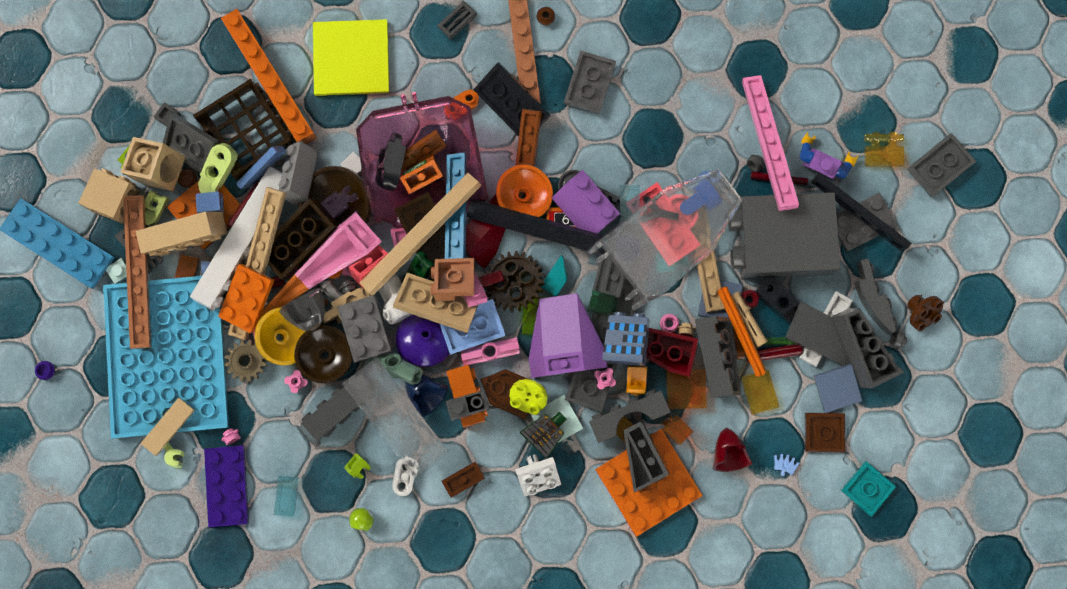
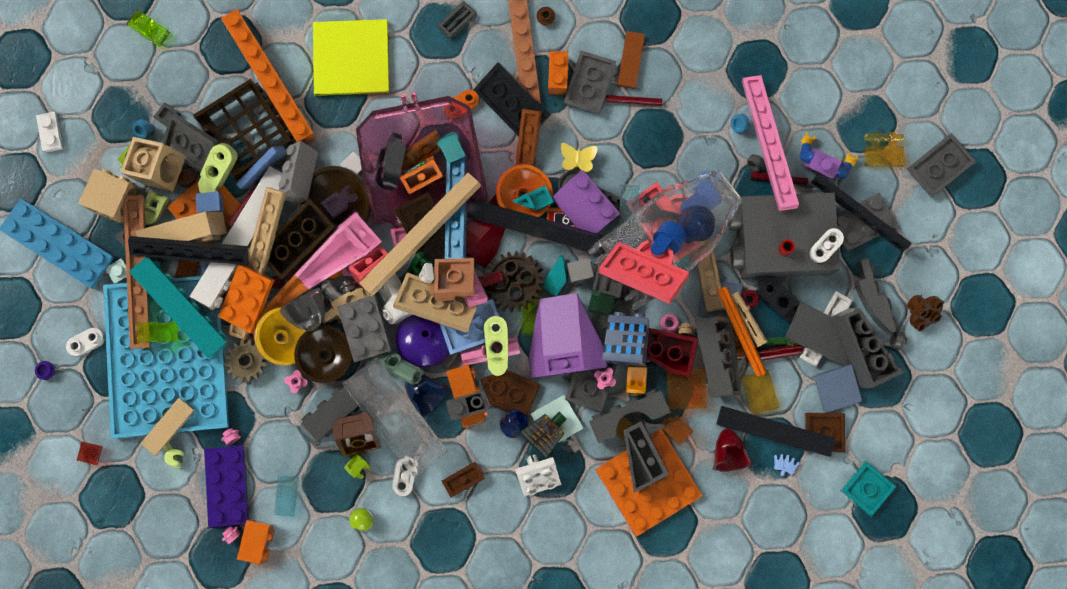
neon yellow plate [509,379,548,415] -> none
none -> white plate [36,111,64,153]
none -> white plate [66,328,105,356]
none -> clear red plate [76,441,103,465]
none -> clear neon green slope [126,10,170,47]
none -> black tile [128,236,249,265]
none -> teal brick [129,257,227,360]
none -> dark azure tile [132,119,154,139]
none -> clear neon green slope [137,322,179,343]
none -> bright pink plate [222,526,241,544]
none -> orange brick [237,519,275,564]
none -> reddish brown slope [333,412,382,457]
none -> white tile [419,263,434,283]
none -> teal tile [437,132,466,164]
none -> yellowish green piece [484,316,508,376]
none -> clear blue head [500,410,529,438]
none -> teal slope [513,185,554,211]
none -> orange brick [548,51,568,95]
none -> light yellow animal [561,143,597,173]
none -> light grey brick [567,258,596,284]
none -> coral plate [599,221,689,304]
none -> dark red bar [606,95,662,106]
none -> dark orange tile [617,31,645,89]
none -> dark blue helmet [677,205,716,244]
none -> black tile [716,406,836,457]
none -> dark azure tile [731,114,751,133]
none -> red hinge [778,240,795,256]
none -> white plate [810,228,844,263]

